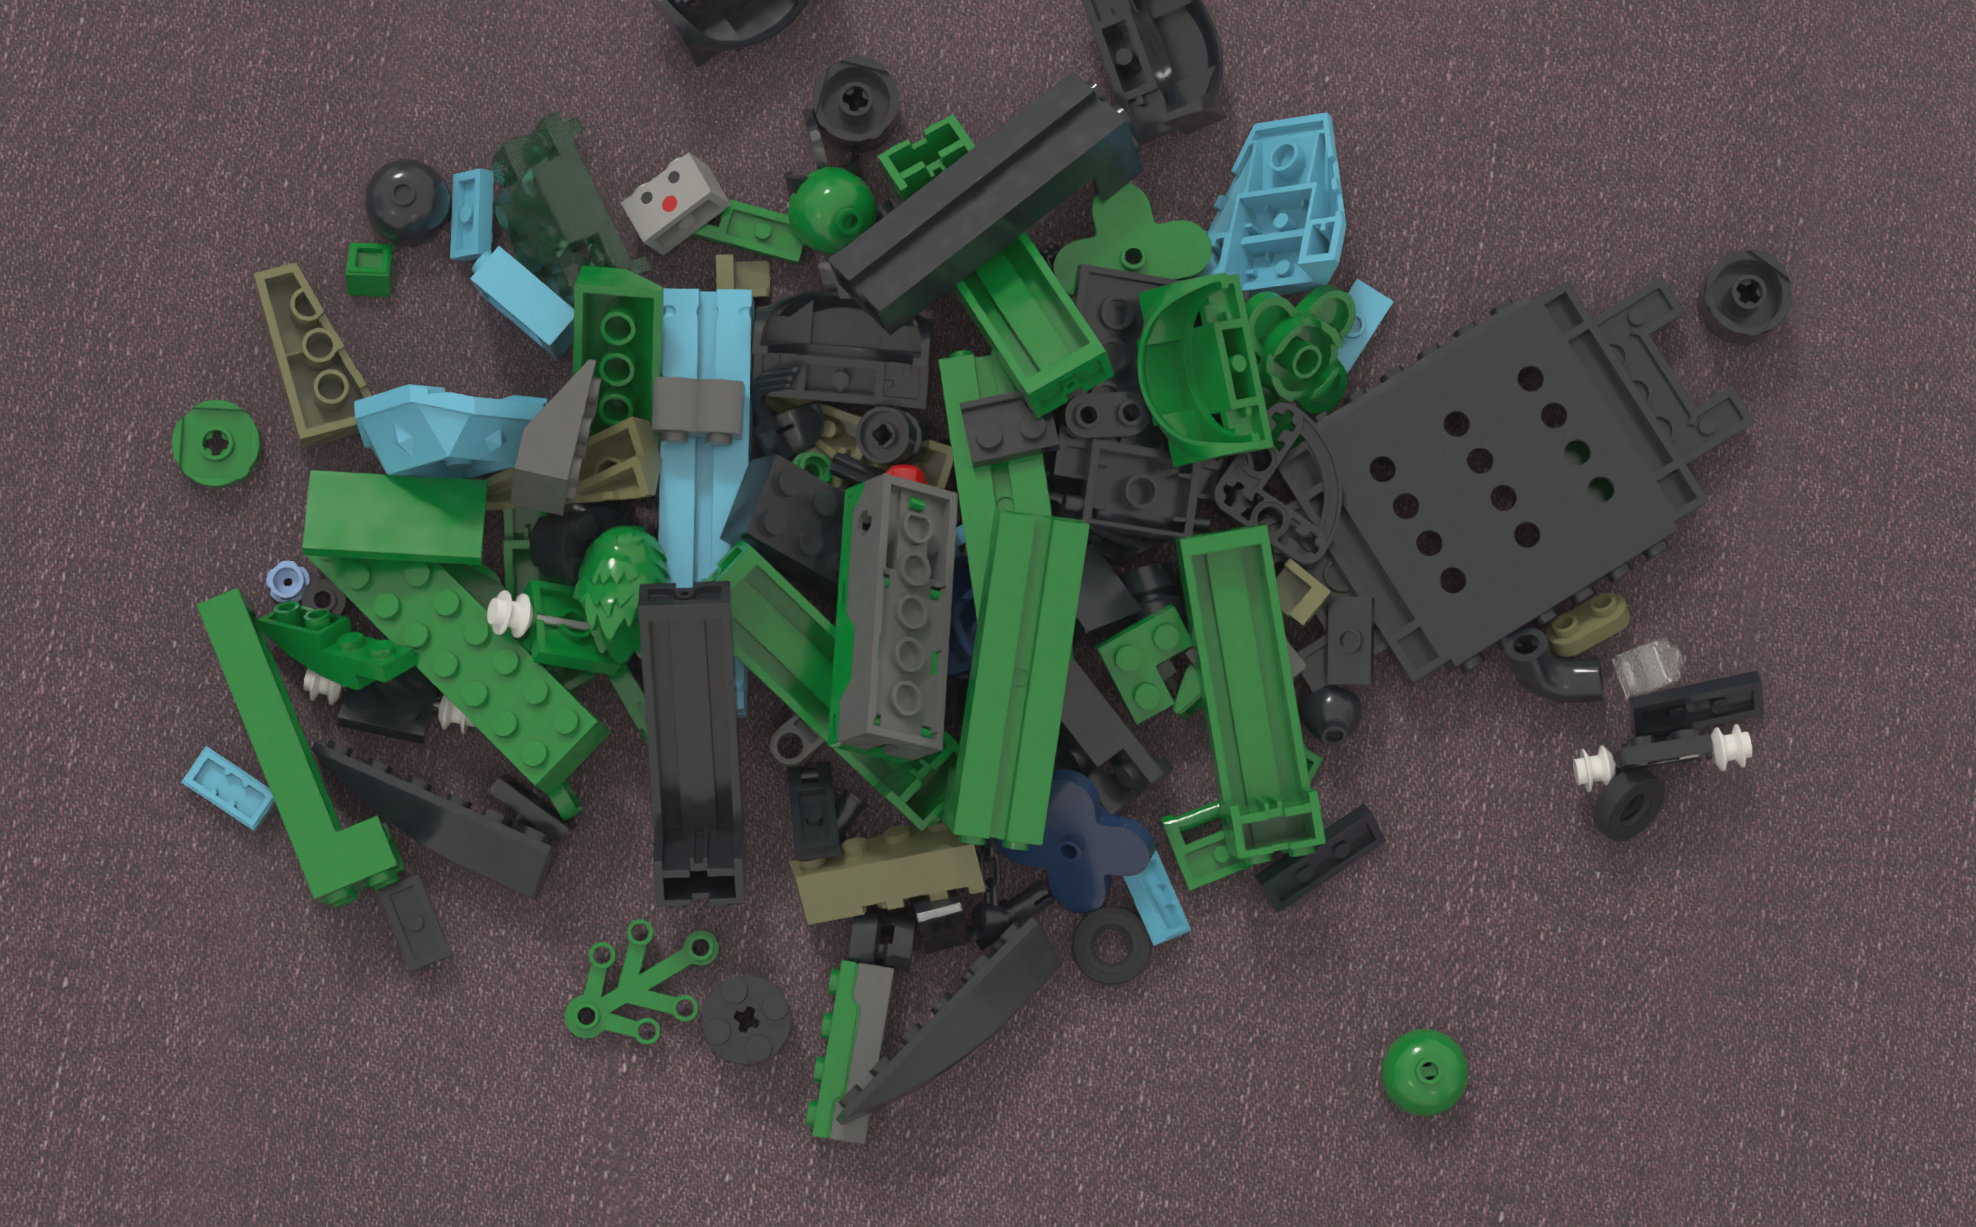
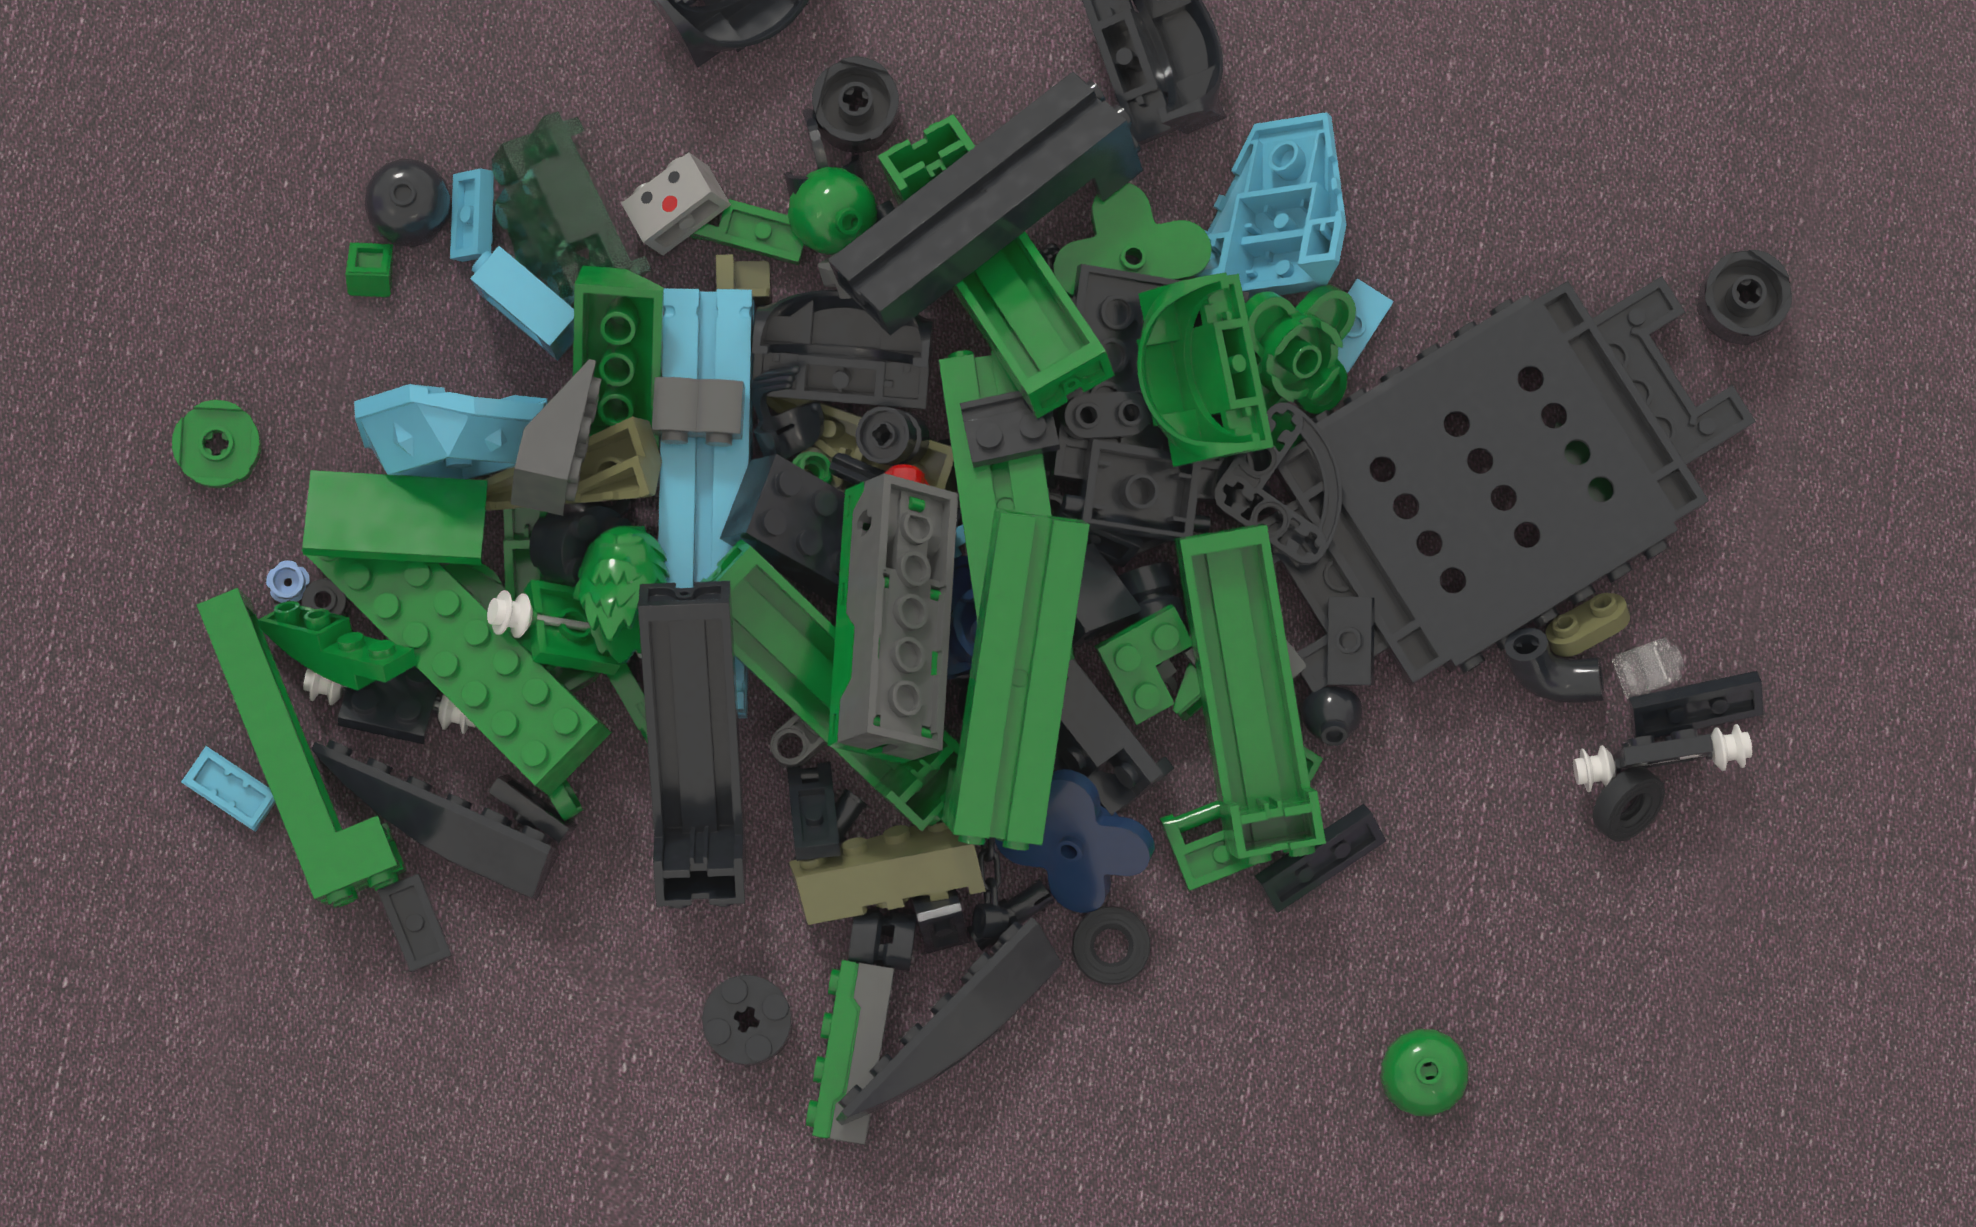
olive wedge [254,263,372,449] -> none
green plant [565,919,719,1045] -> none
medium azure plate [1123,850,1191,946] -> none
olive panel [1276,559,1331,629] -> none

